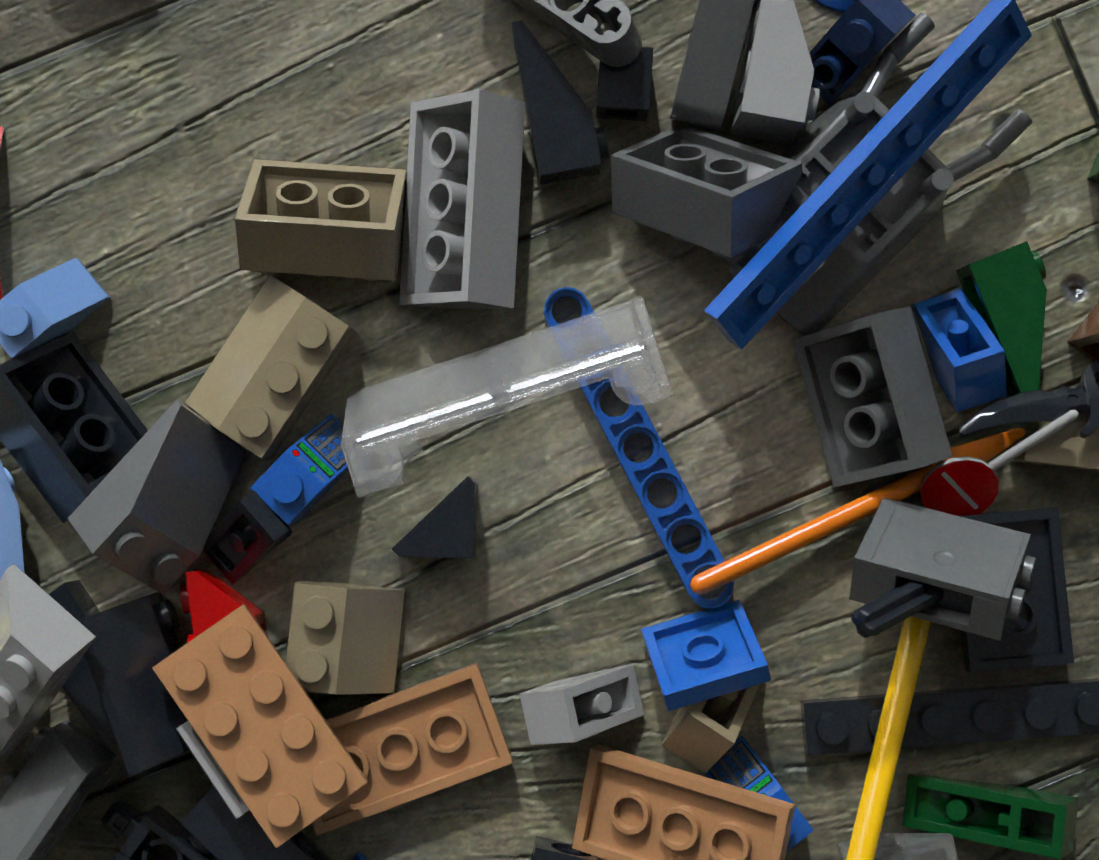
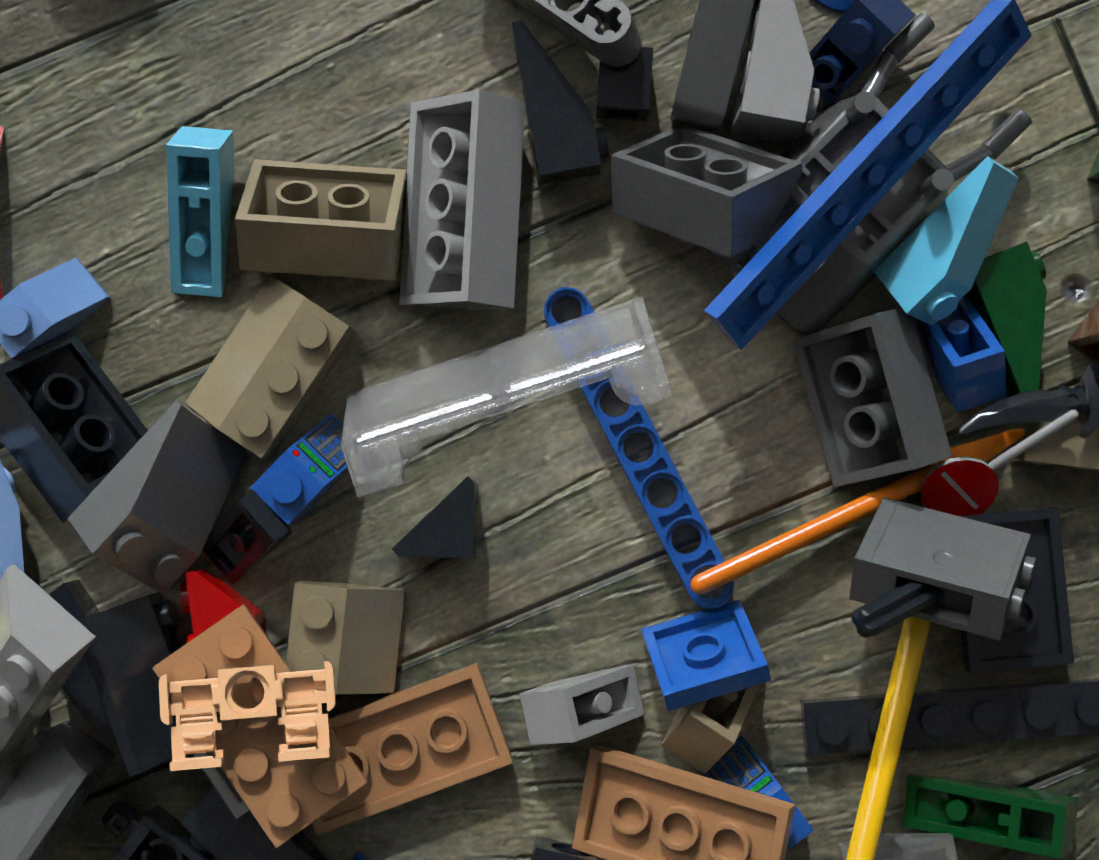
none -> light nougat piece [159,661,336,771]
none -> medium azure slope [166,126,234,297]
none -> medium azure slope [874,156,1019,325]

